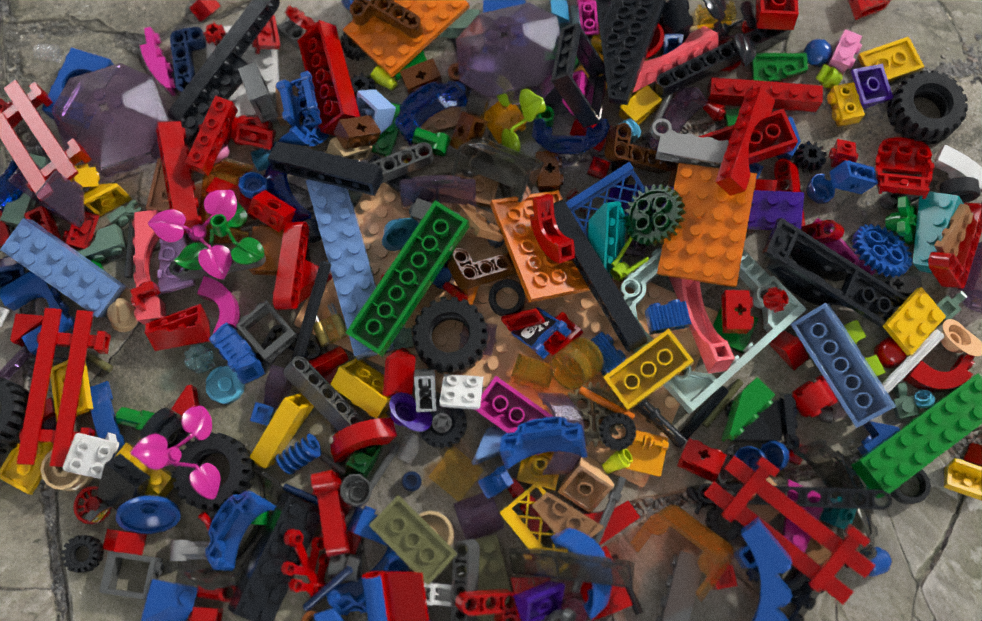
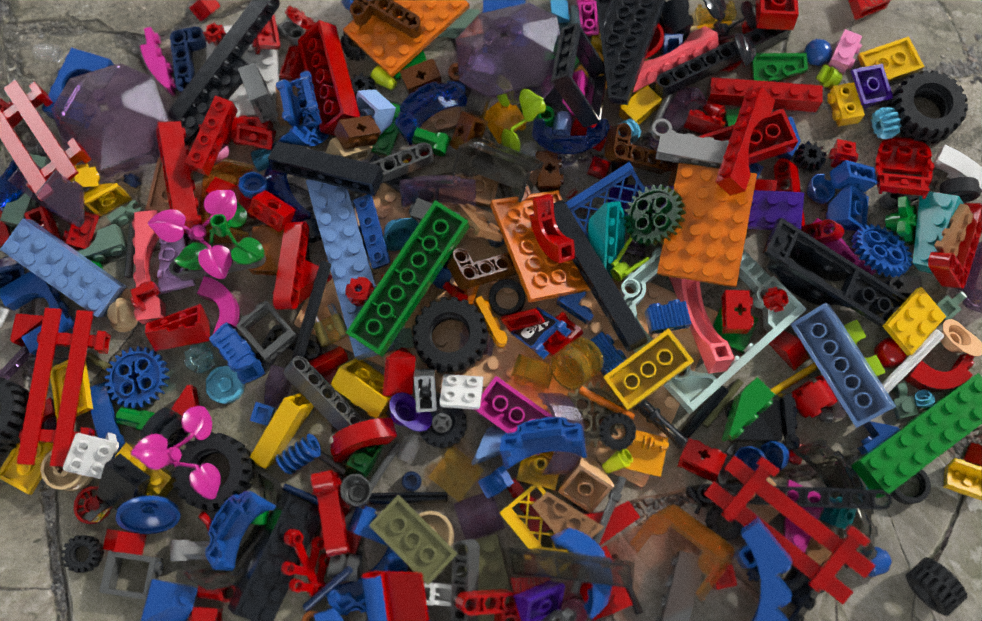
none -> blue gear [104,346,170,409]
none -> dark blue plate [123,172,142,188]
none -> red slope [279,46,305,81]
none -> red brick [345,277,375,307]
none -> blue bracket [354,194,391,269]
none -> black axle [369,492,448,504]
none -> light orange hinge [474,296,508,349]
none -> medium blue brick [552,111,572,140]
none -> blue slope [557,292,594,326]
none -> red bracket [684,110,725,135]
none -> yellow bar [770,362,818,395]
none -> blue slope [826,183,869,231]
none -> medium azure gear [871,107,902,139]
none -> black tyre [905,557,968,616]

